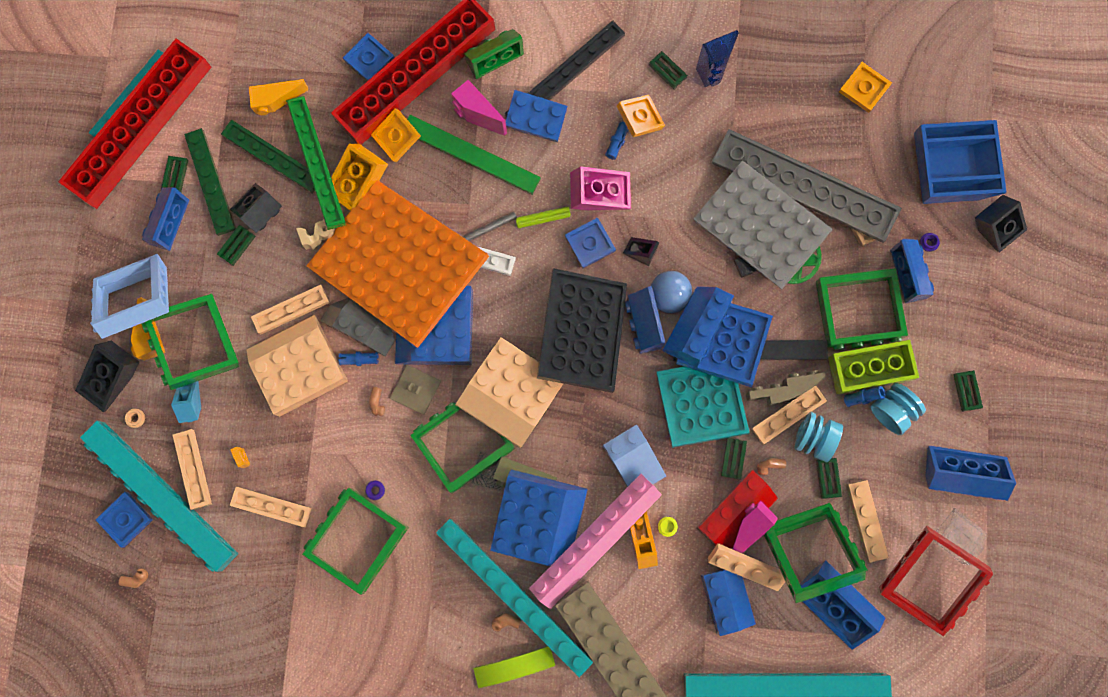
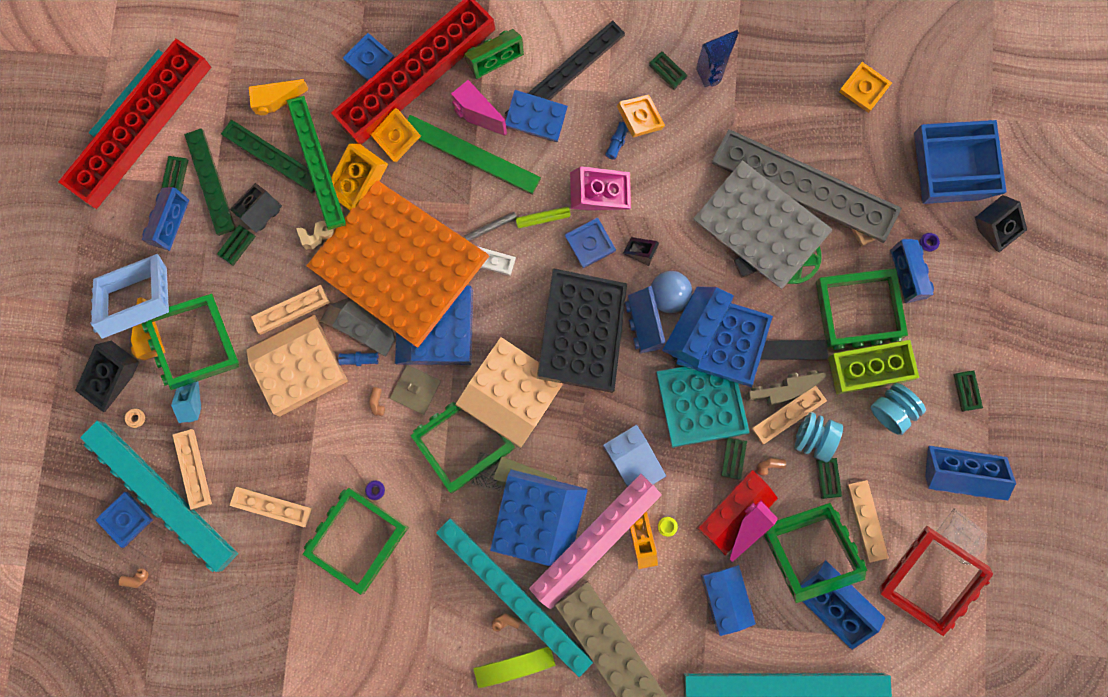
light orange tile [230,447,250,468] -> none
light nougat plate [708,544,785,591] -> none
blue pin [844,386,885,407] -> none

